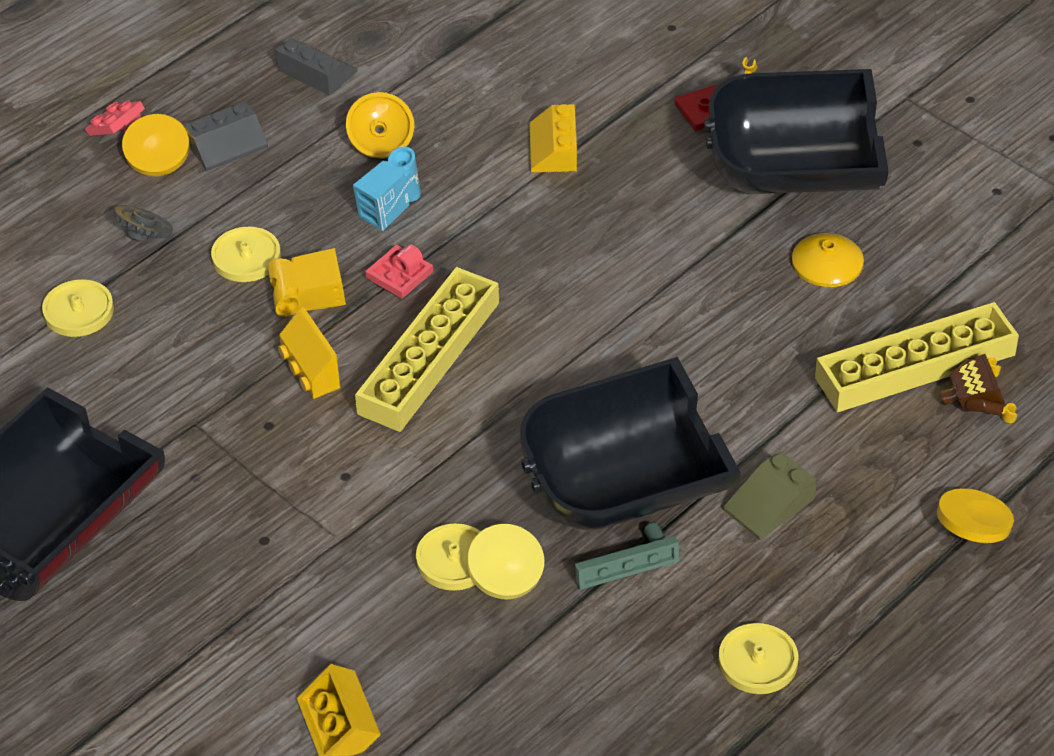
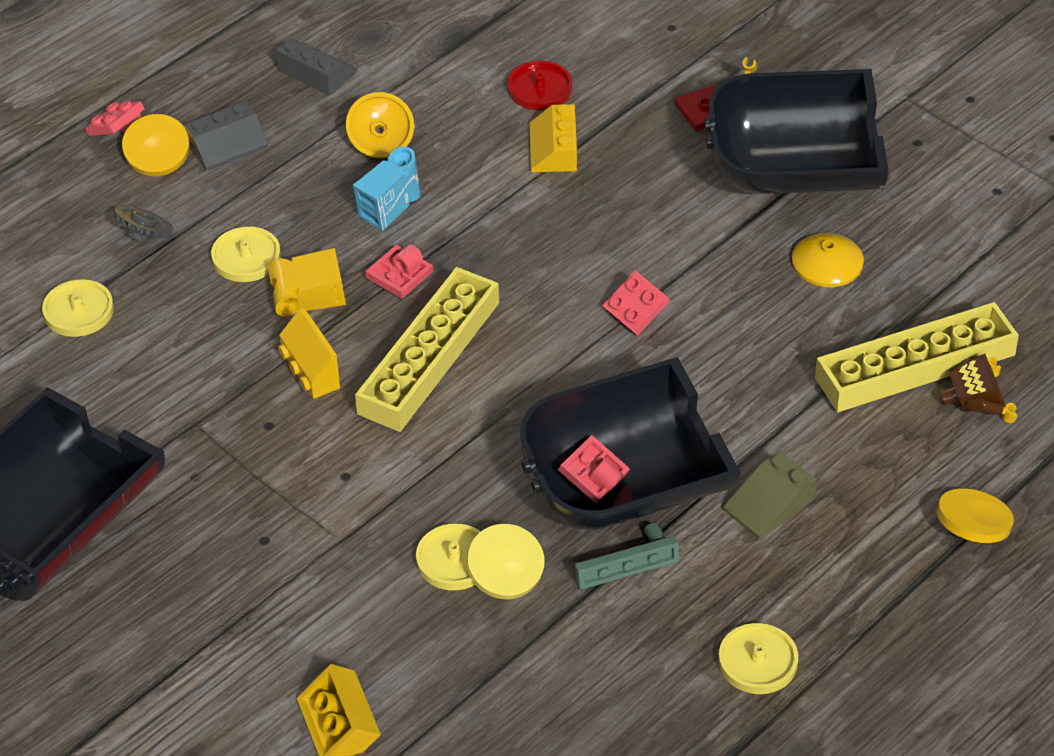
none -> red piece [508,61,572,110]
none -> coral plate [558,435,630,504]
none -> coral plate [602,270,670,336]

